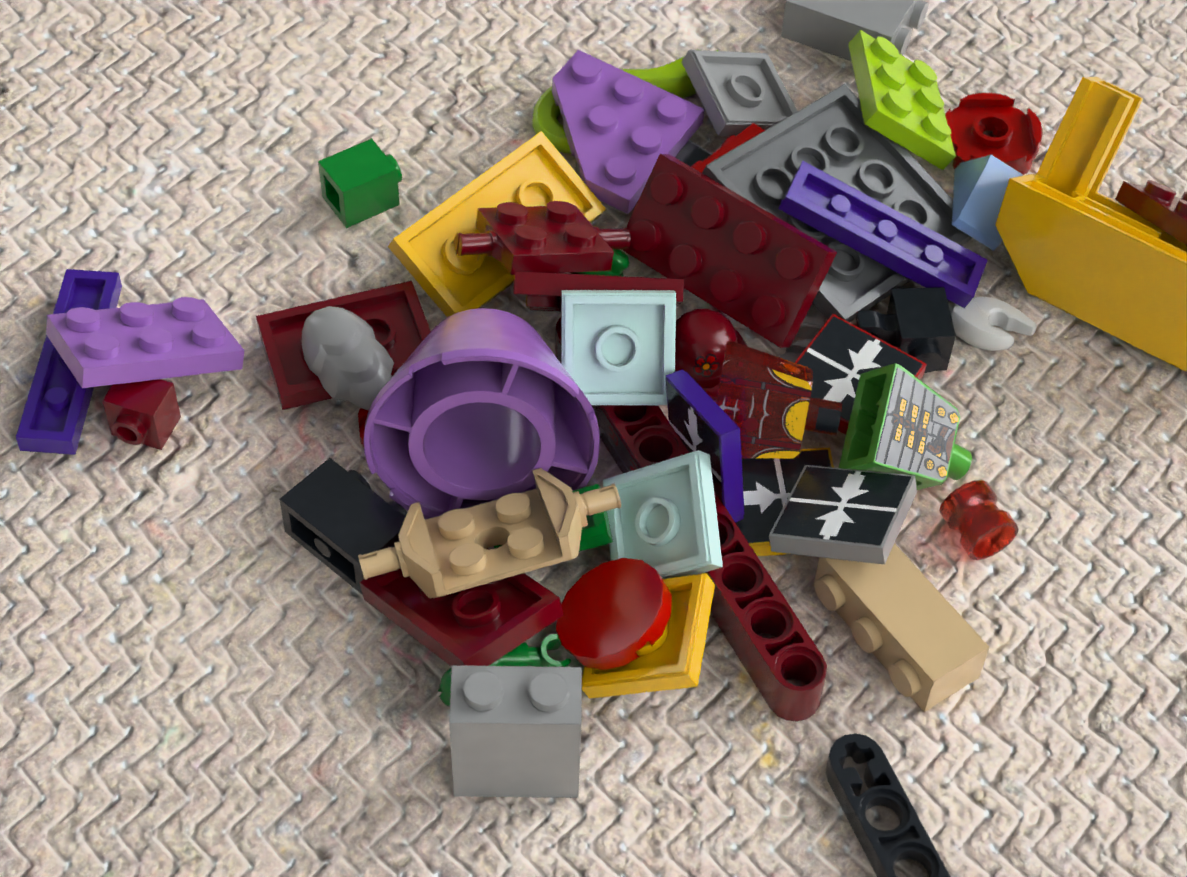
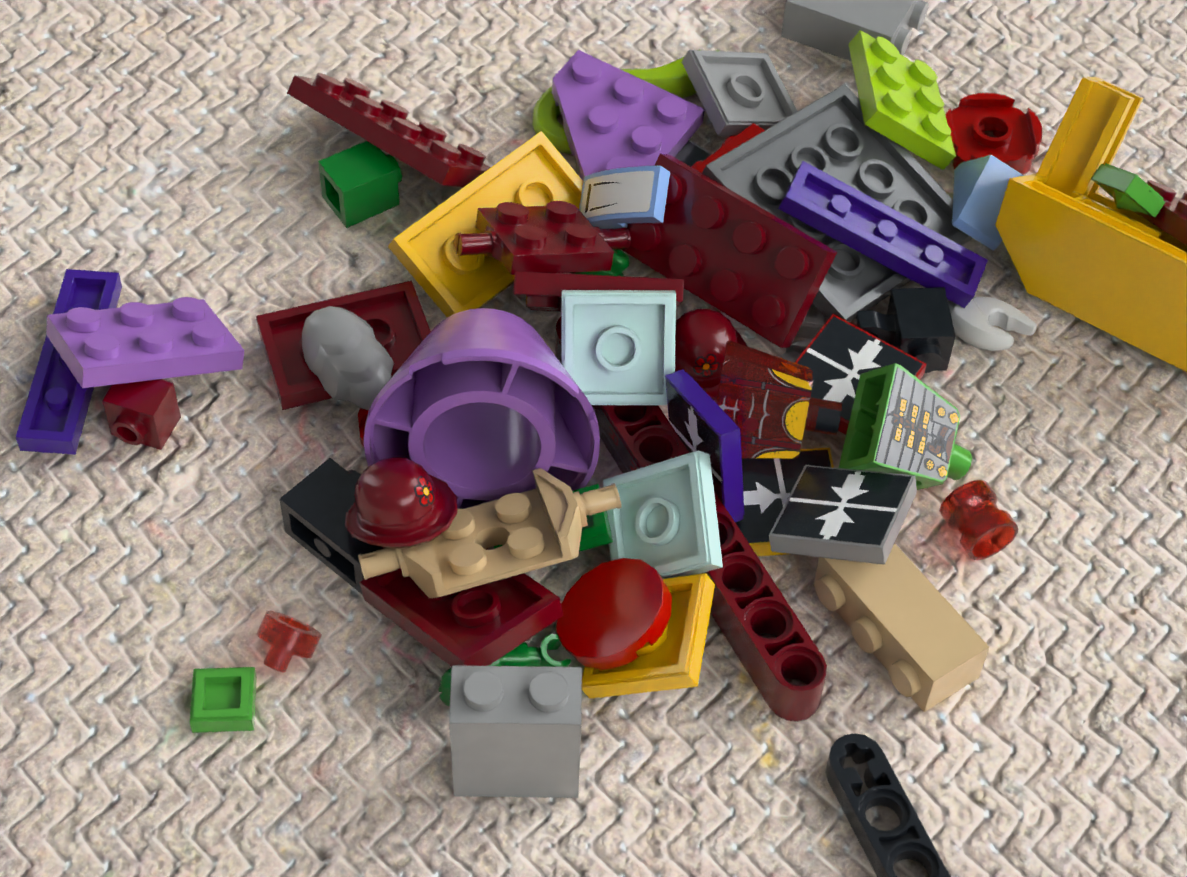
none -> bright green tile [190,667,257,733]
none -> clear red tile [256,611,322,672]
none -> dark red plate [287,73,491,187]
none -> dark red hat [345,457,458,548]
none -> slope [579,165,670,229]
none -> bright green tile [1091,163,1165,218]

